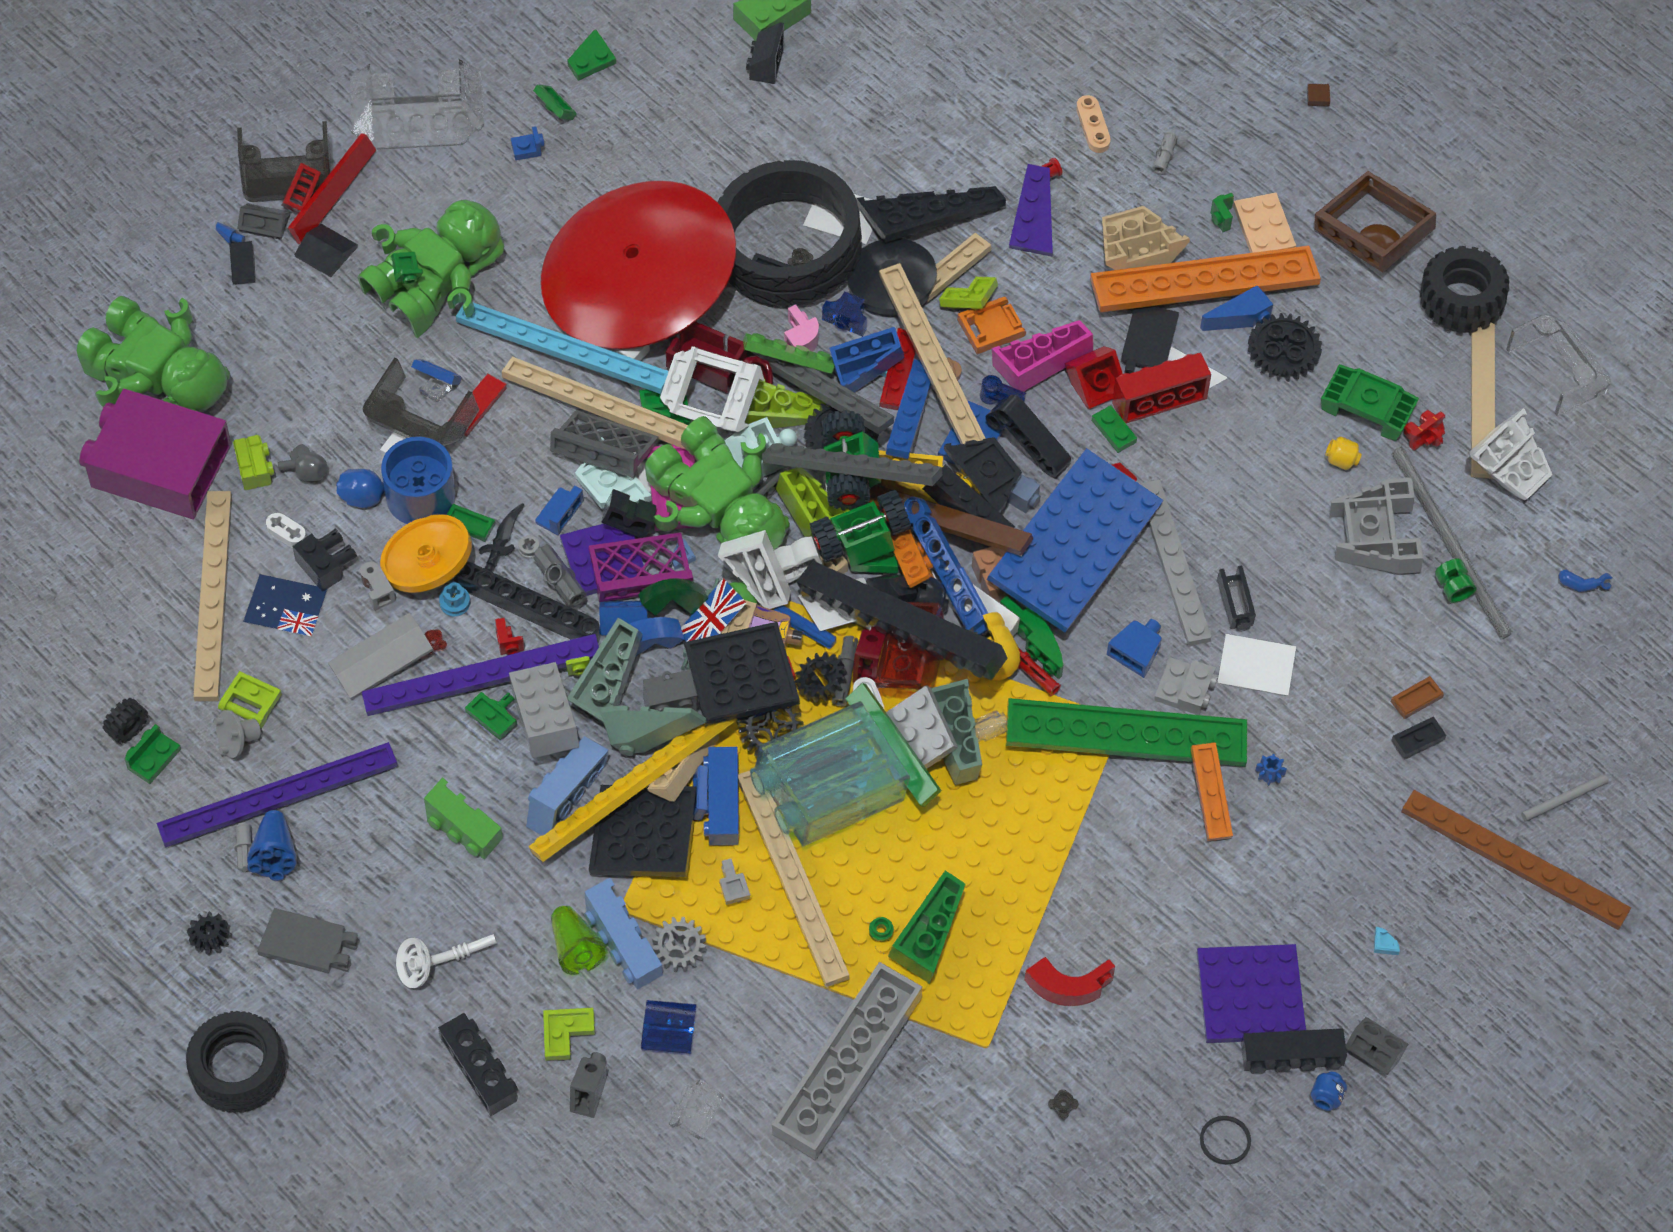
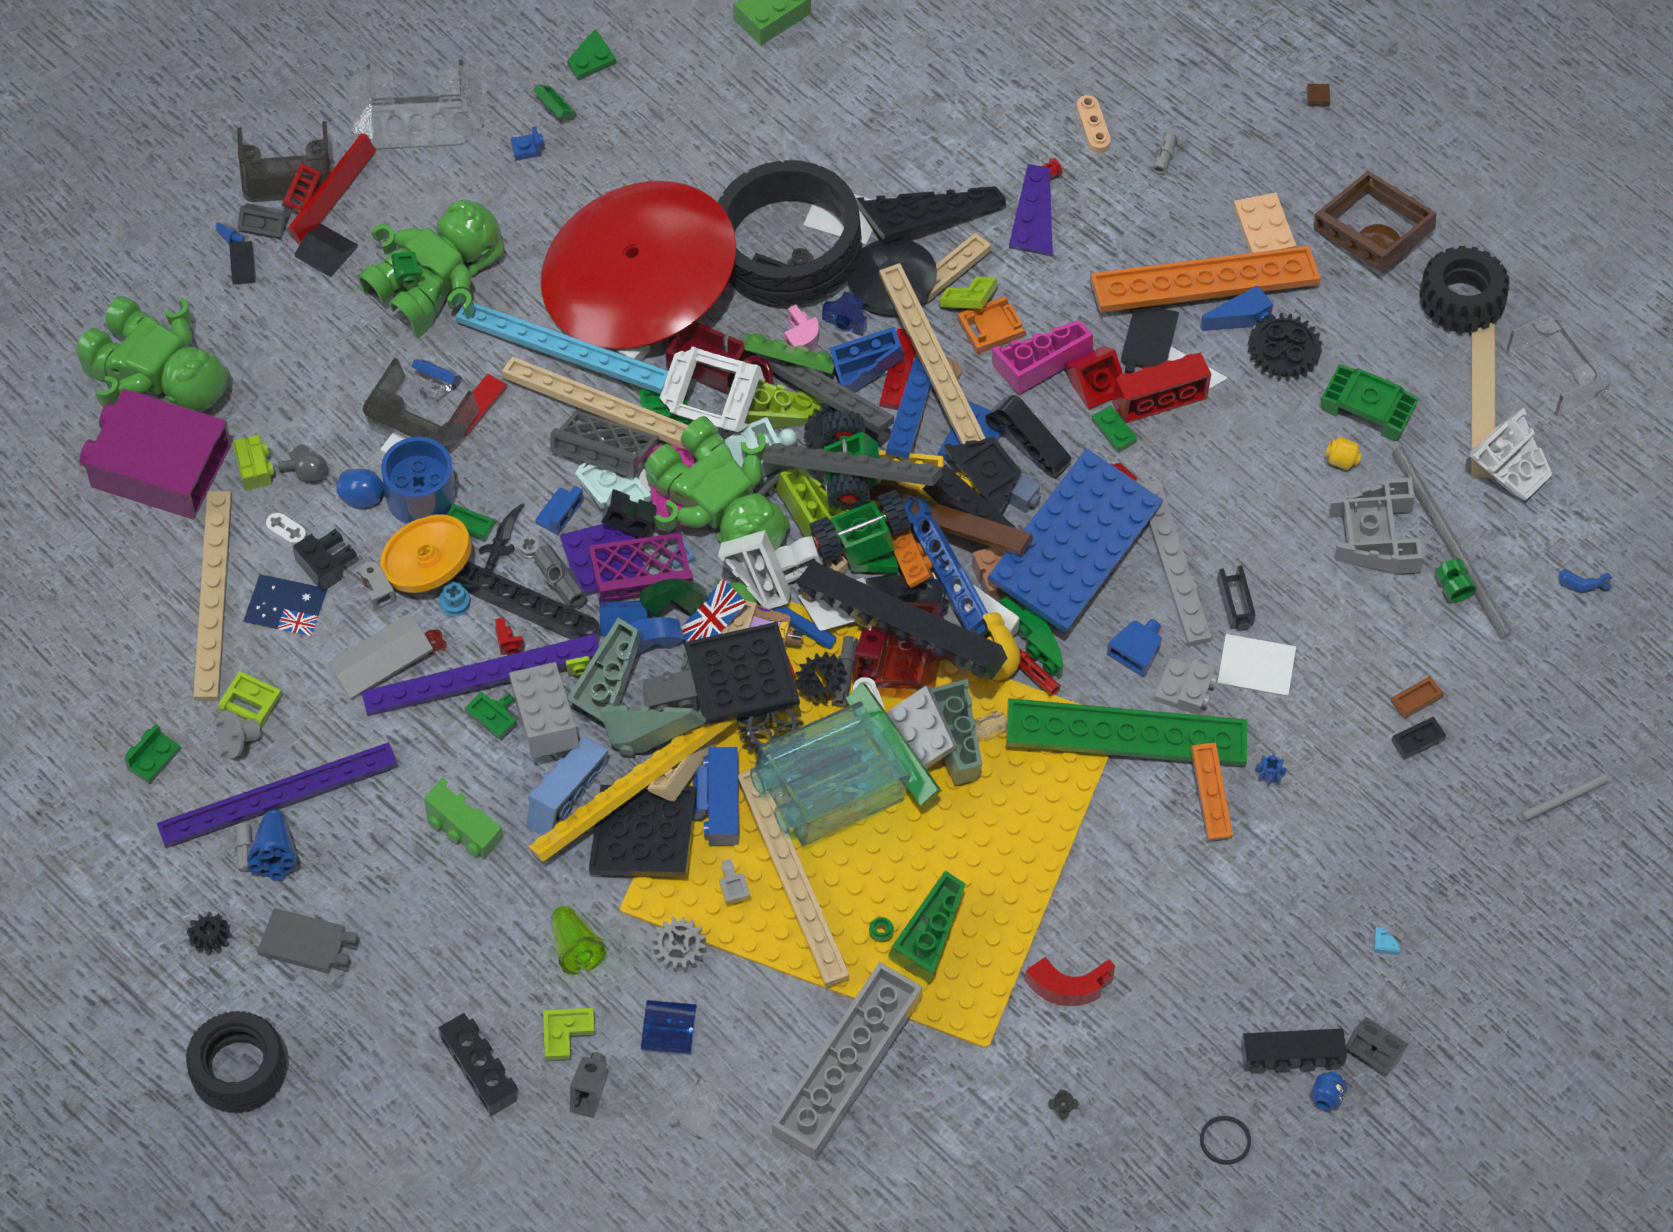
black tyre [102,698,149,744] -> none
white dish [396,934,497,988] -> none
medium blue wedge [584,878,663,990] -> none
black slope [746,22,784,84] -> none
clear blue piece [979,375,1027,404] -> none
tan wedge [1102,206,1190,270] -> none
dark purple plate [1196,944,1306,1043] -> none
green bracket [1210,193,1234,233] -> none
dark orange plate [1401,790,1631,930] -> none
red hips [1404,410,1445,451] -> none

